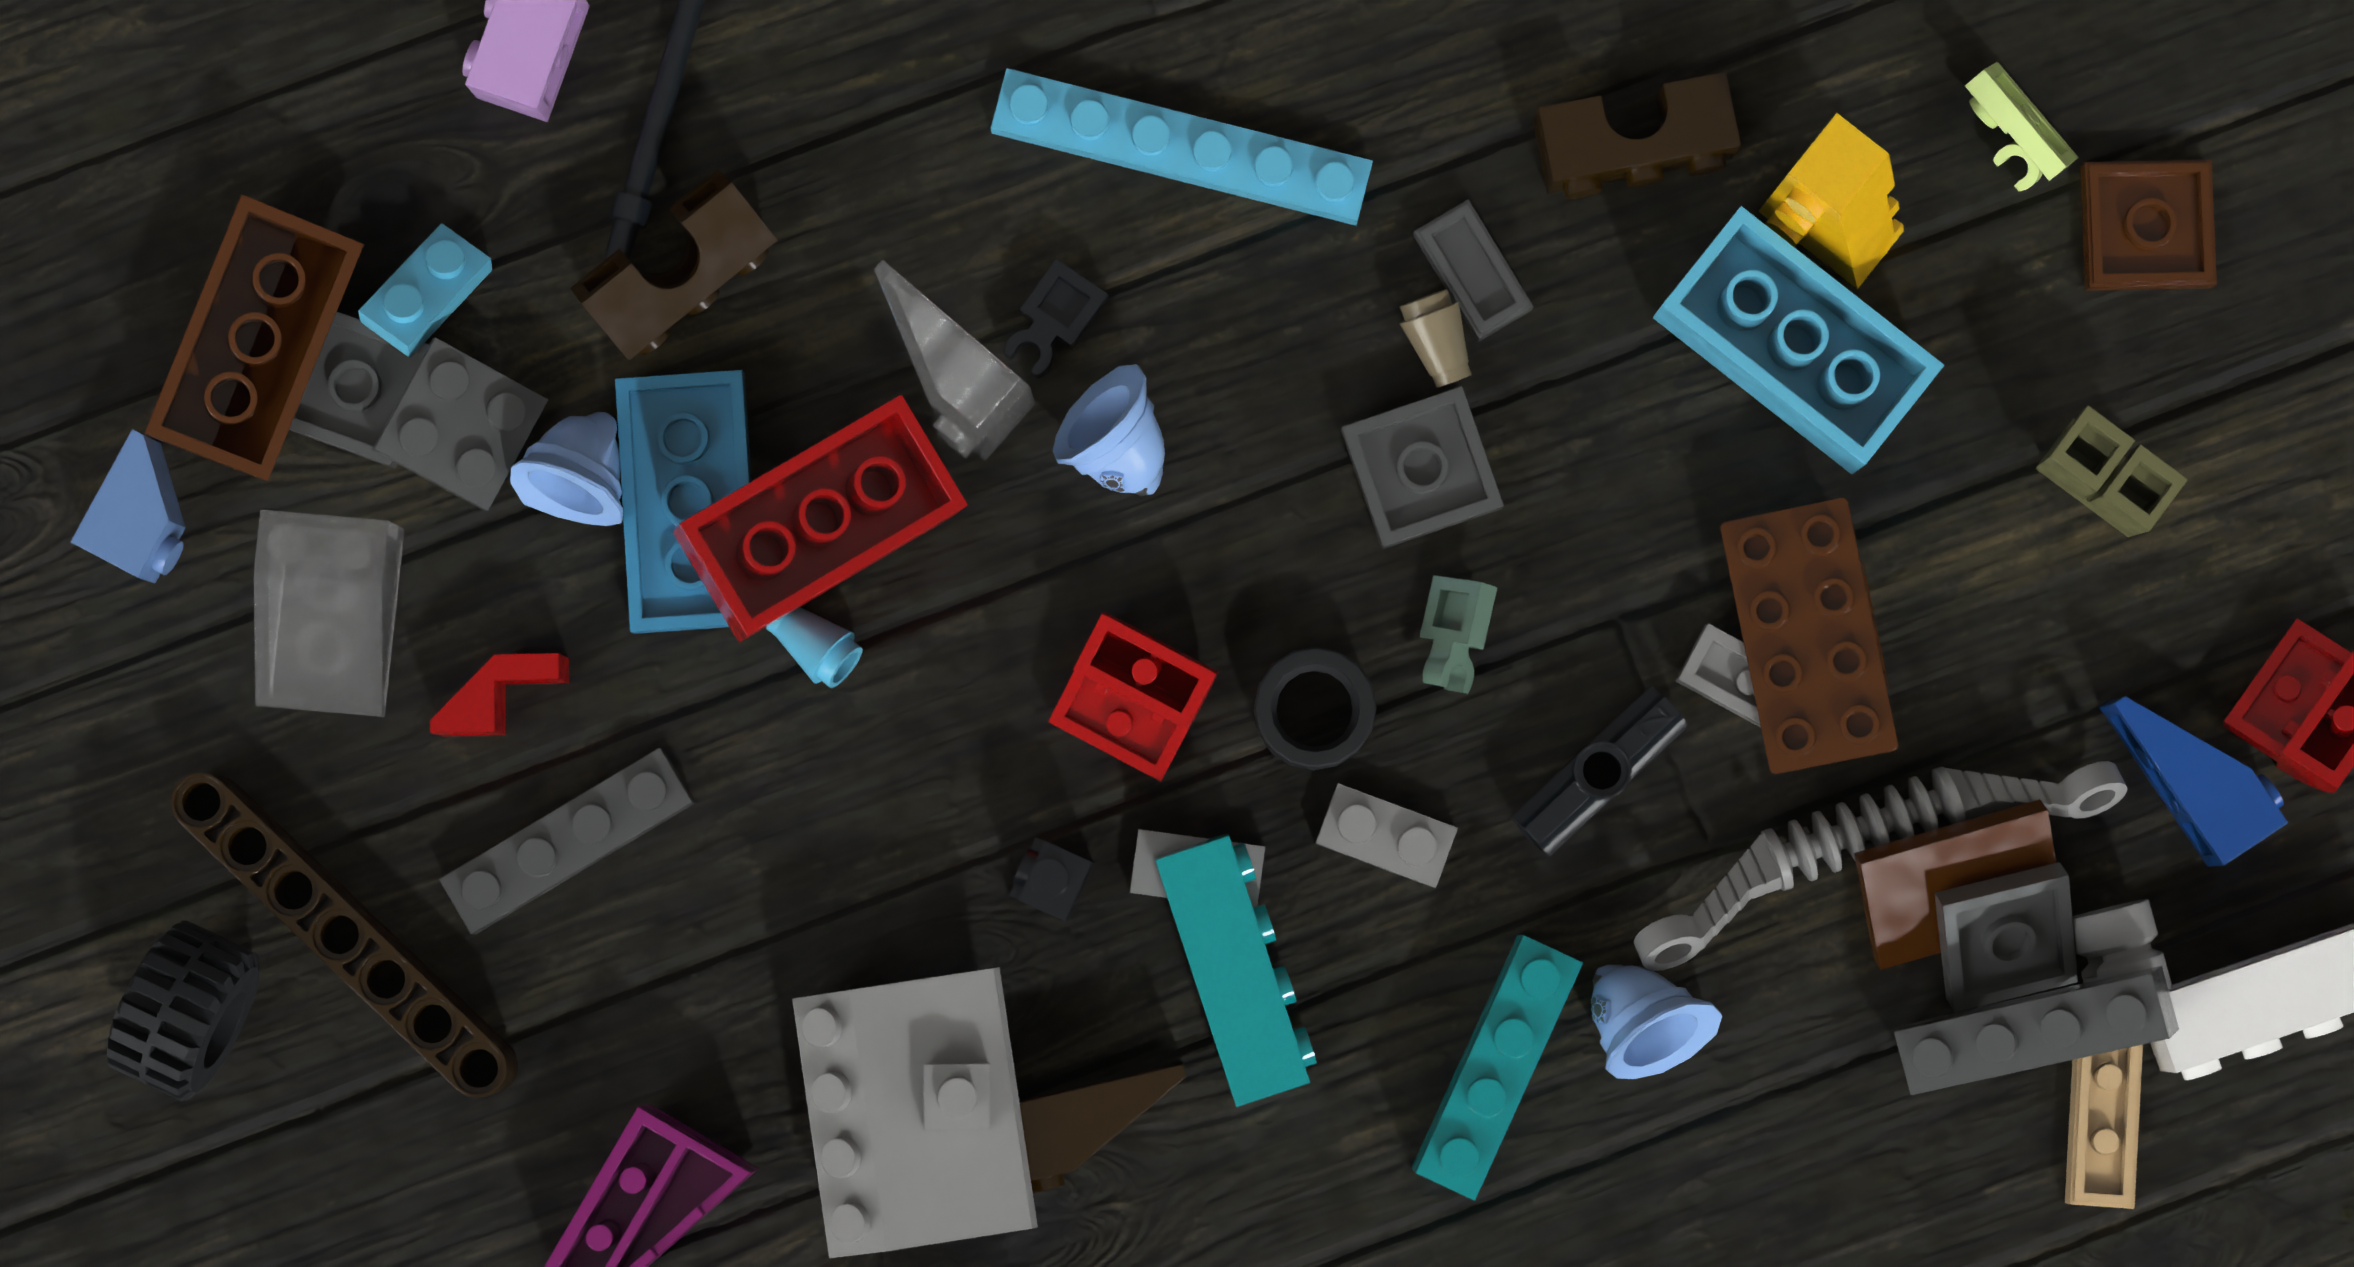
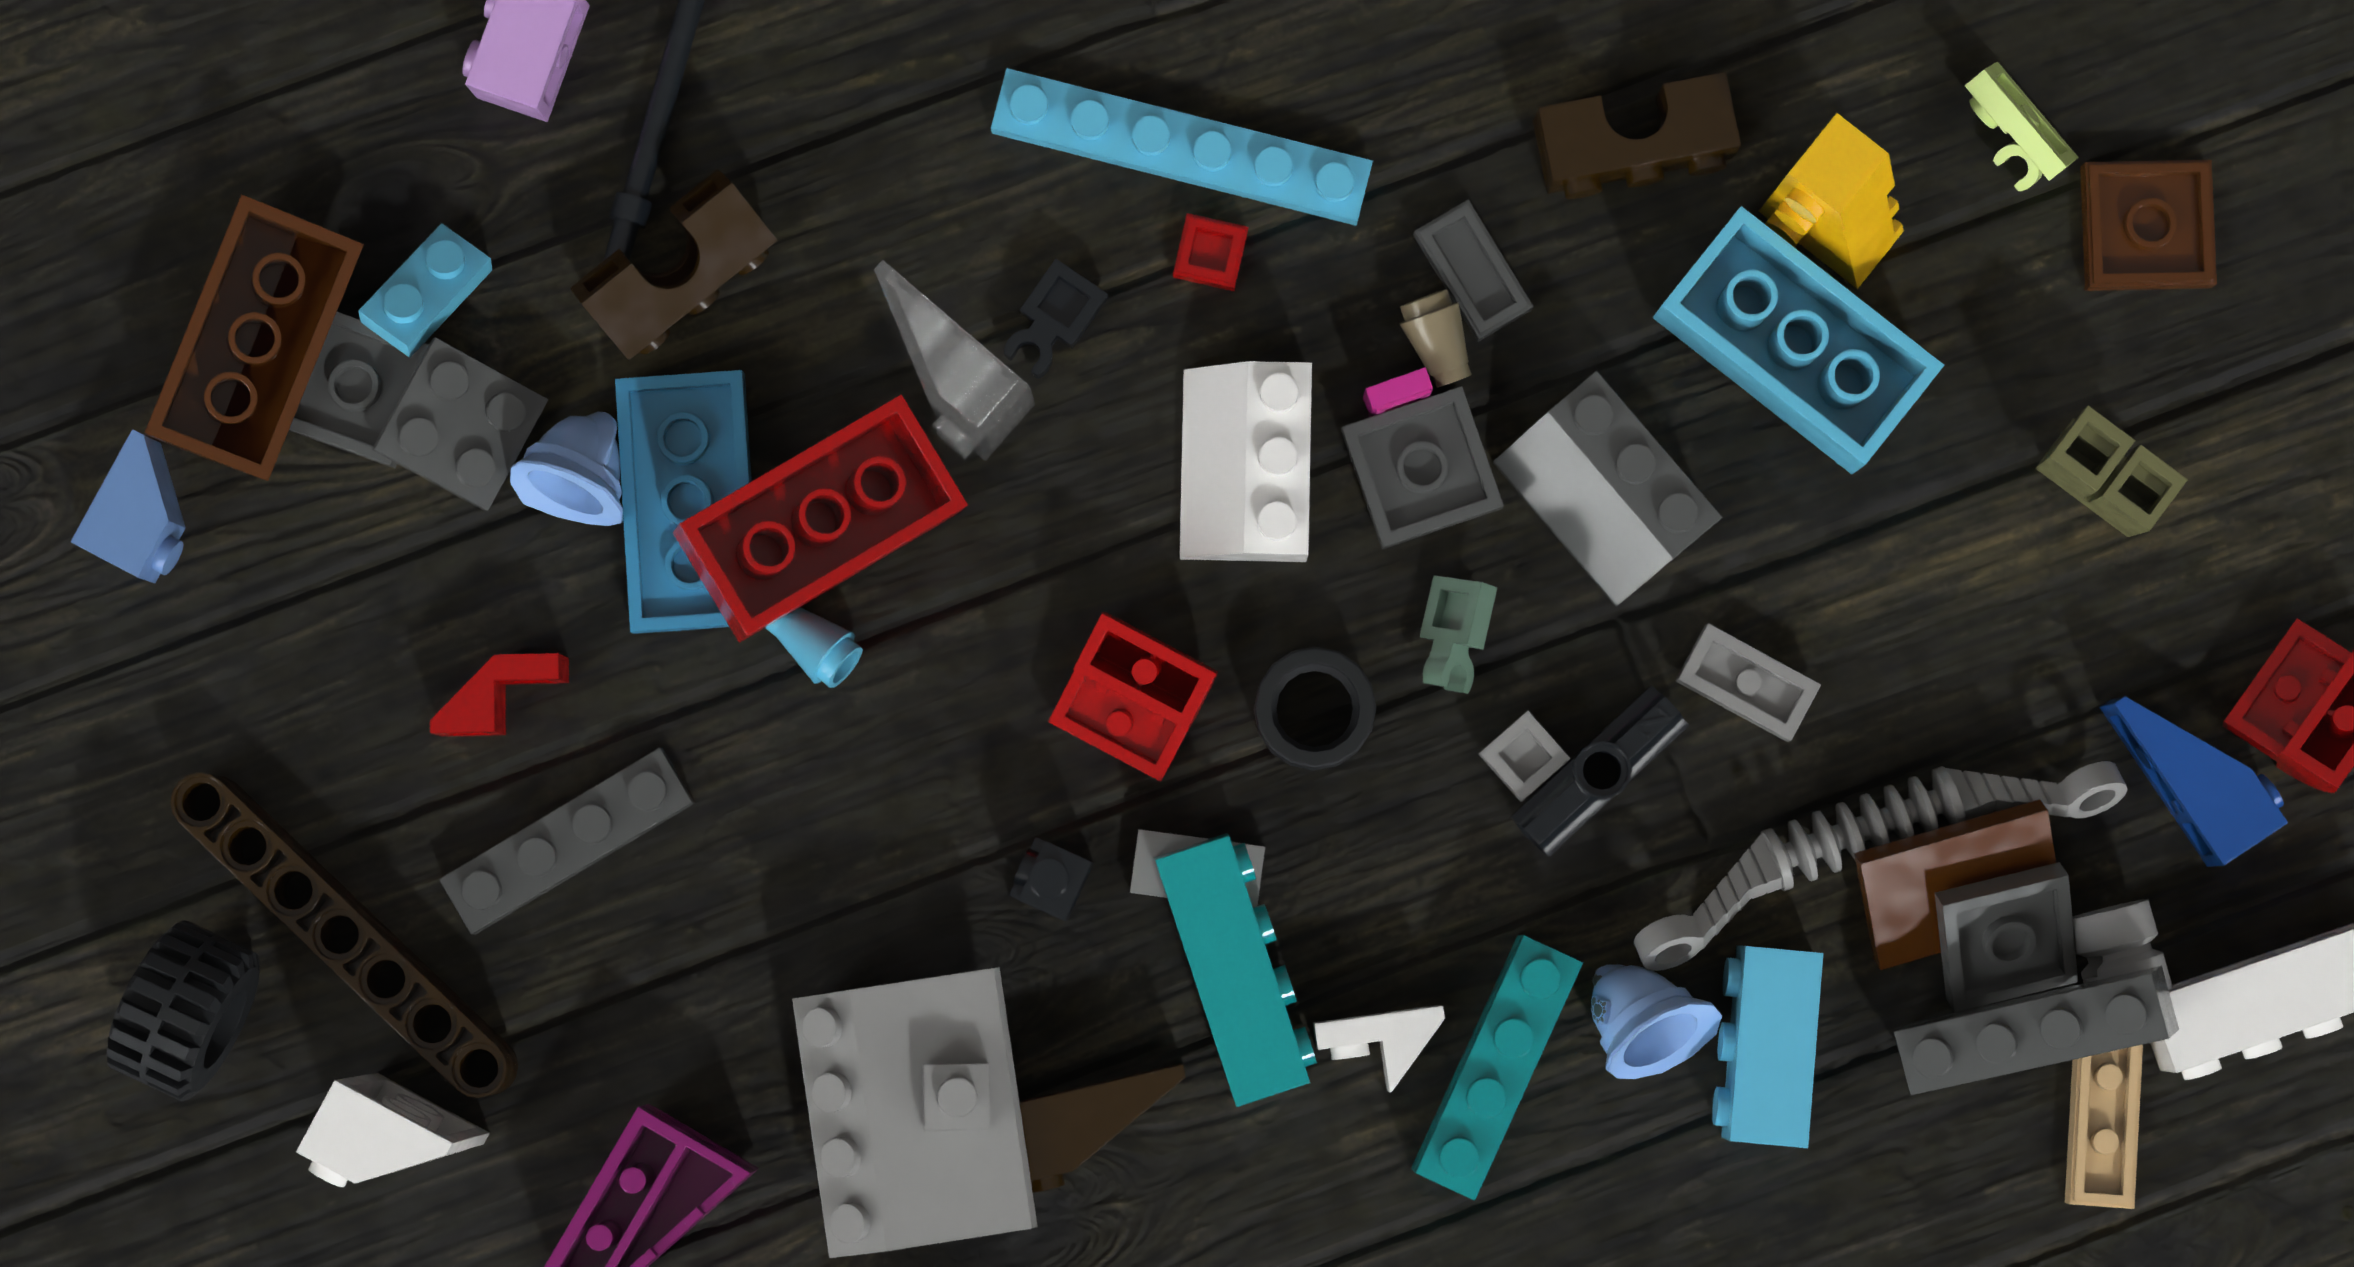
clear slope [254,509,405,717] -> none
light blue piece [1052,364,1165,496] -> none
light grey plate [1315,783,1458,888] -> none
reddish brown bracket [1721,498,1899,774] -> none
none -> white slope [296,1073,490,1187]
none -> red tile [1173,213,1249,291]
none -> white slope [1180,361,1312,562]
none -> white slope [1313,1005,1445,1092]
none -> dark pink tile [1363,367,1433,417]
none -> light grey plate [1478,711,1570,802]
none -> dark grey slope [1493,371,1723,607]
none -> medium azure brick [1712,946,1823,1148]

